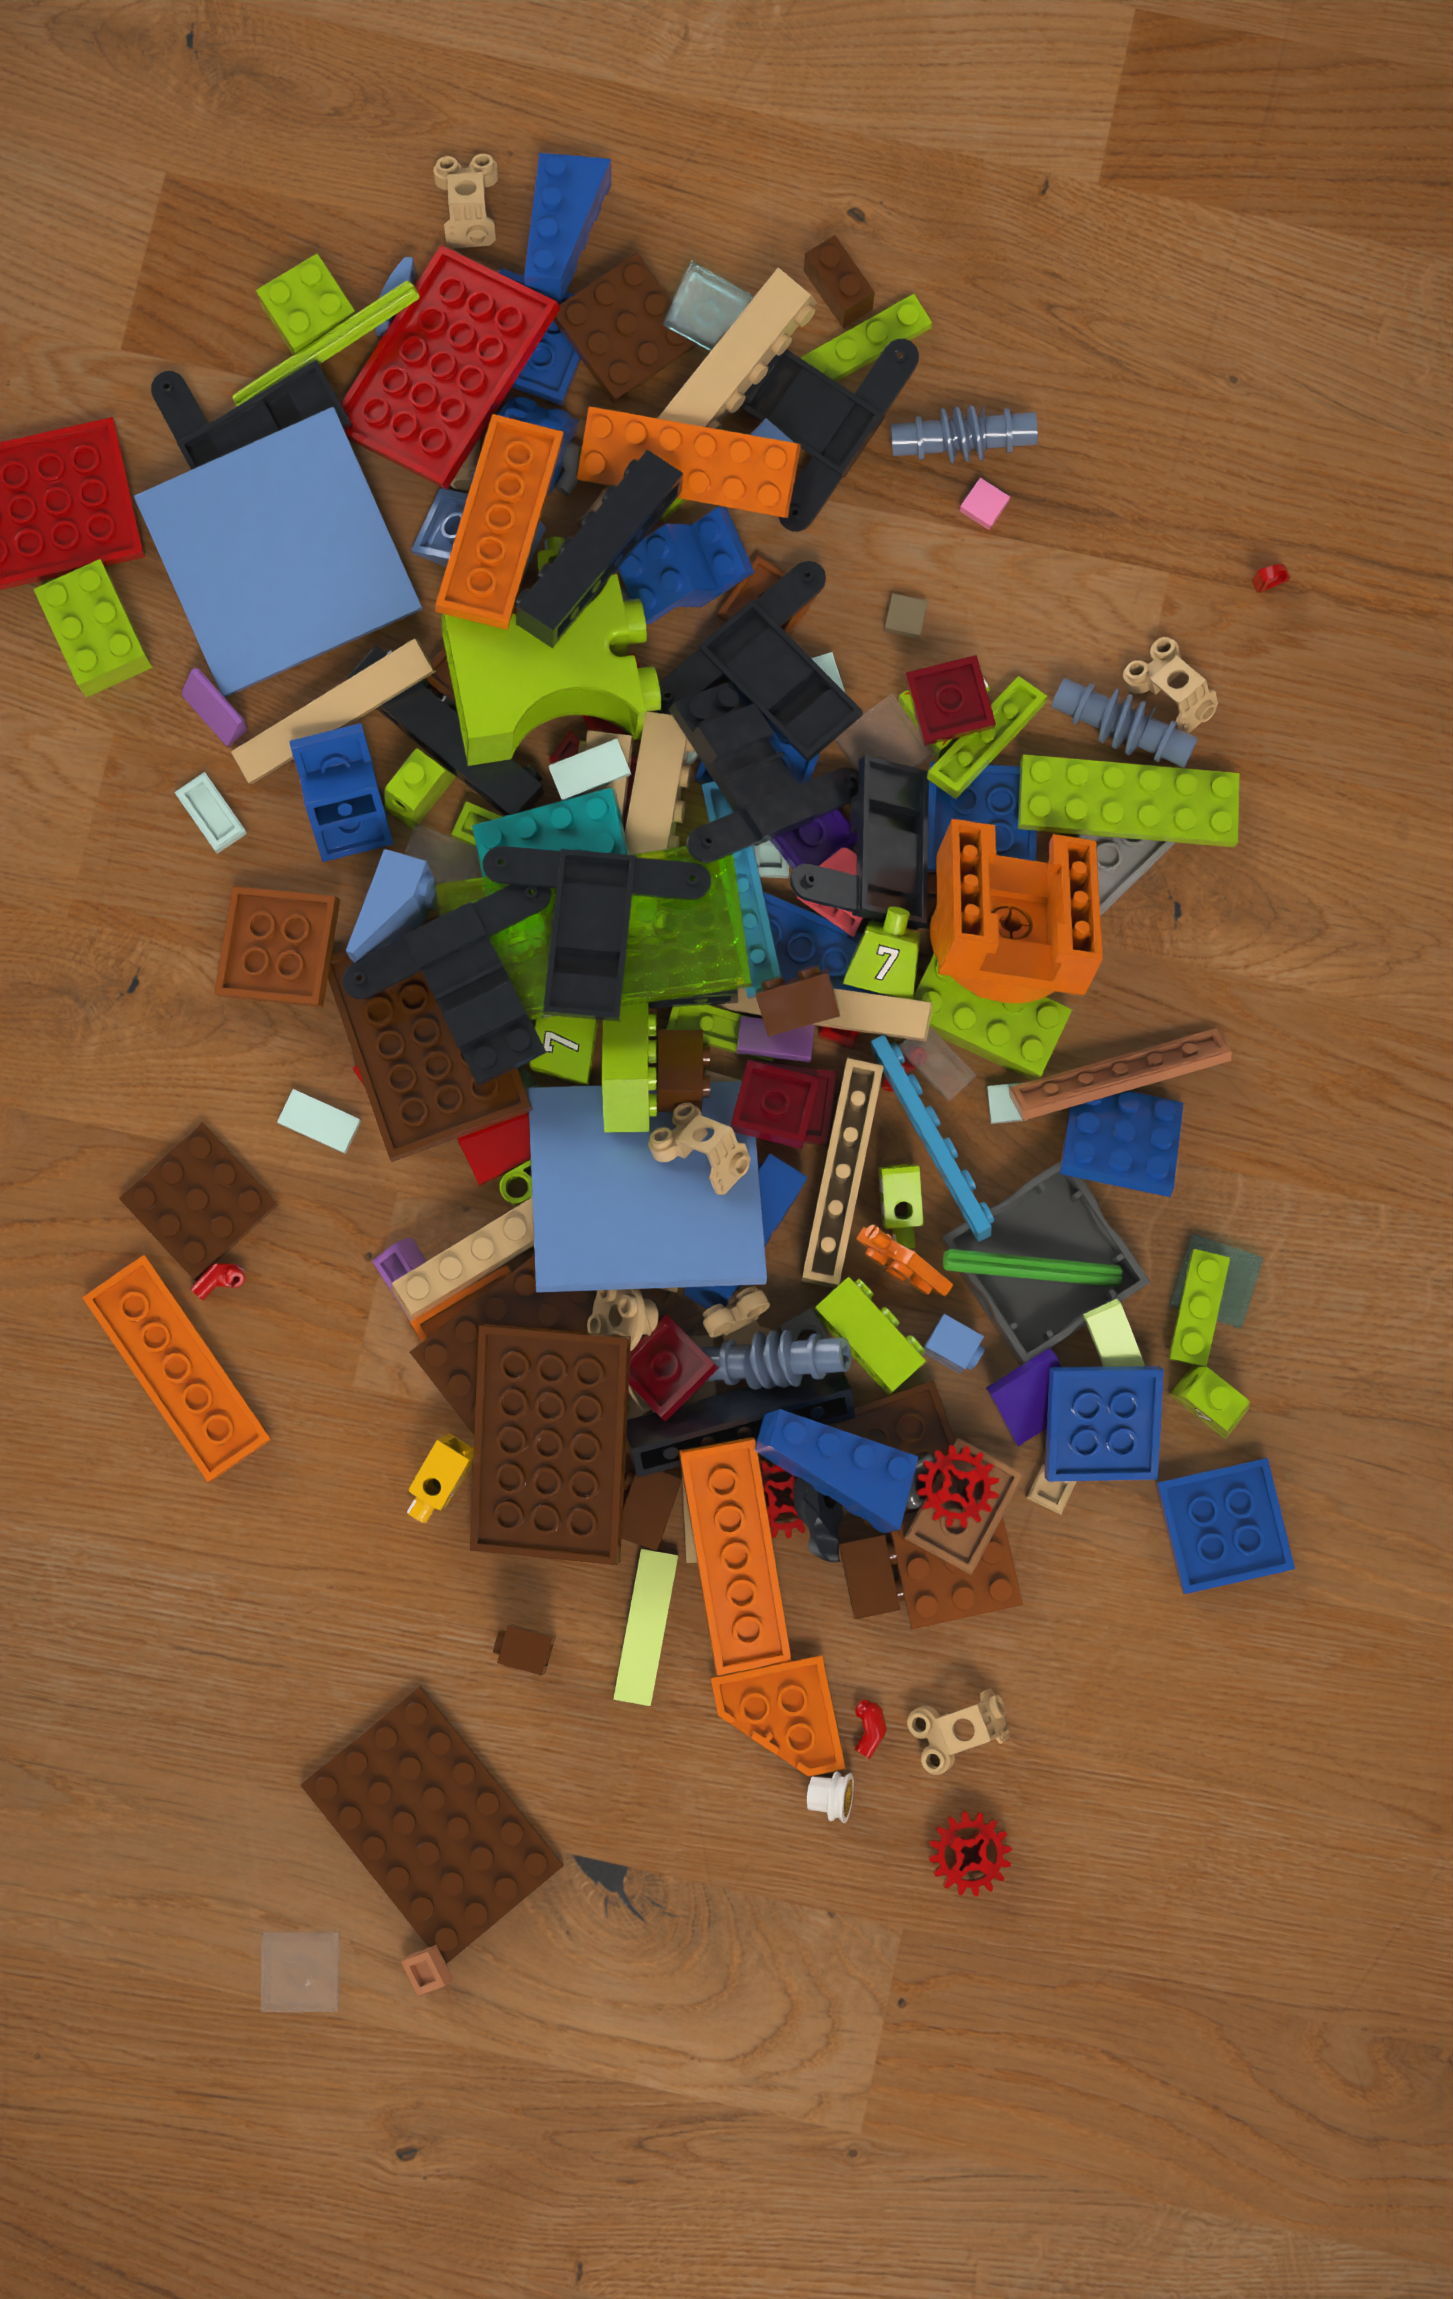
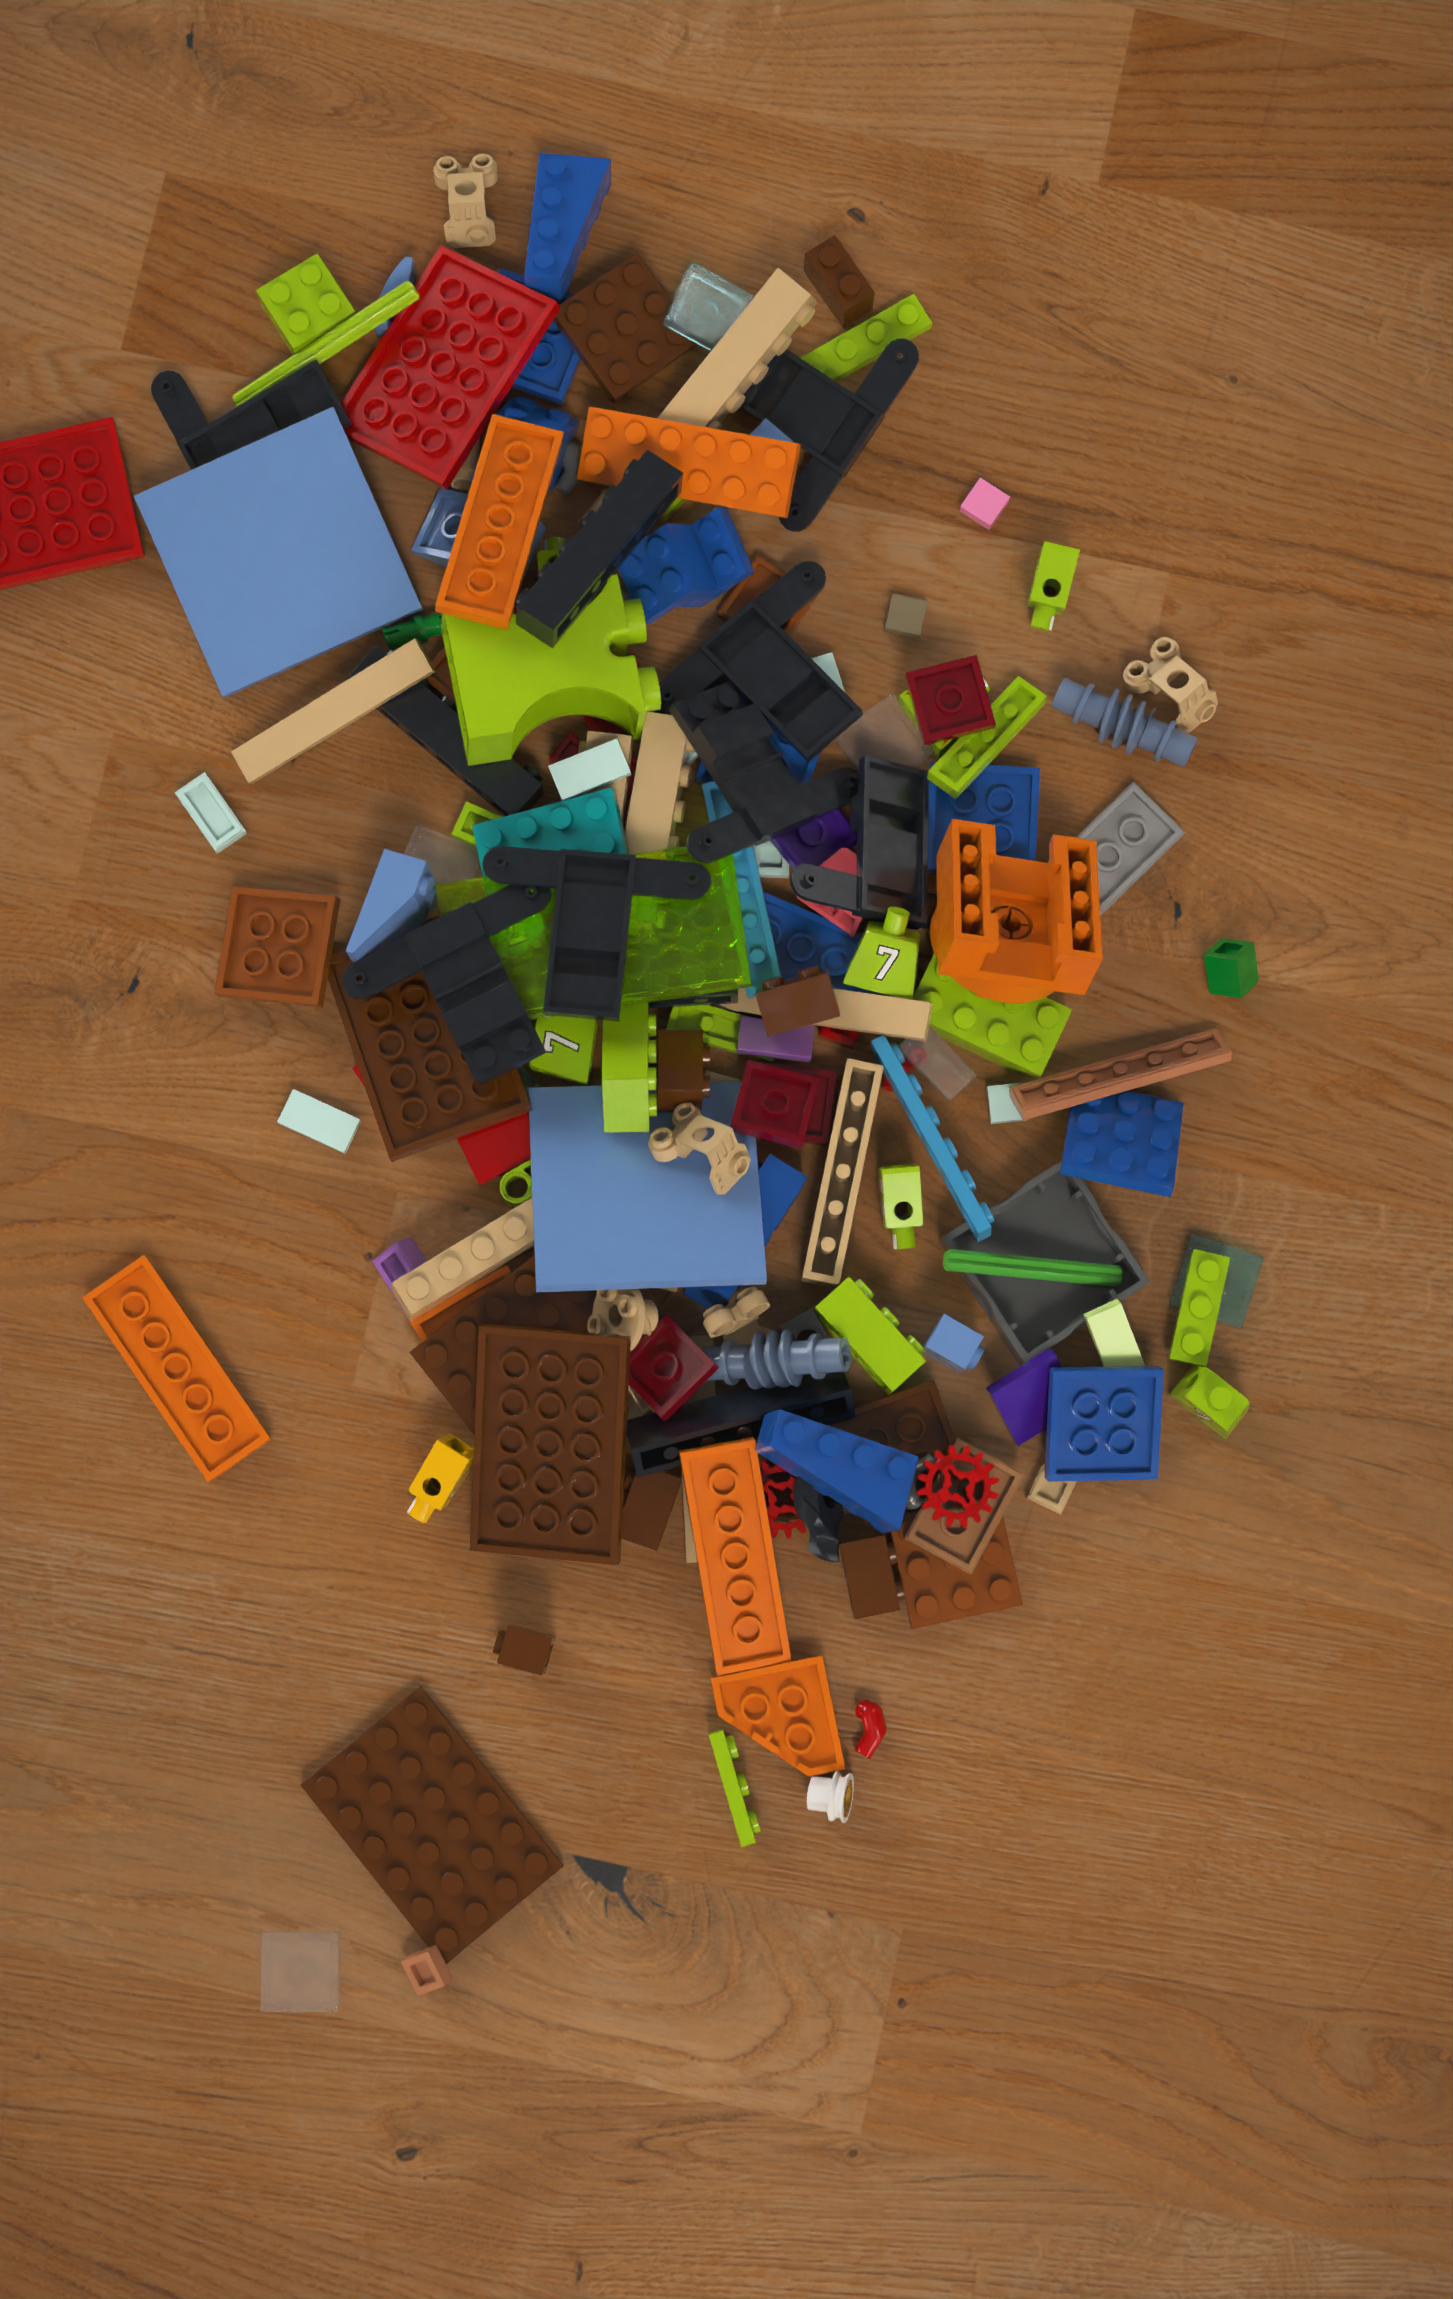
lime brick [33,559,153,698] -> none
reddish brown plate [119,1123,278,1281] -> none
medium lavender slope [182,668,248,746] -> none
red arm [190,1263,245,1301] -> none
blue bracket [290,723,394,862] -> none
lime torso [384,749,456,831] -> none
yellowish green tile [613,1549,678,1706] -> none
orange plate [856,1225,953,1297] -> none
sand blue piece [890,405,1038,464] -> none
tan piece [907,1688,1010,1775] -> none
red gear [928,1811,1012,1897] -> none
lime plate [1018,754,1240,847] -> none
blue plate [1156,1458,1295,1594] -> none
red tile [1252,564,1290,593] -> none
none -> green pin [382,612,442,650]
none -> lime plate [708,1729,761,1847]
none -> lime torso [1027,541,1080,632]
none -> green panel [1204,938,1259,999]

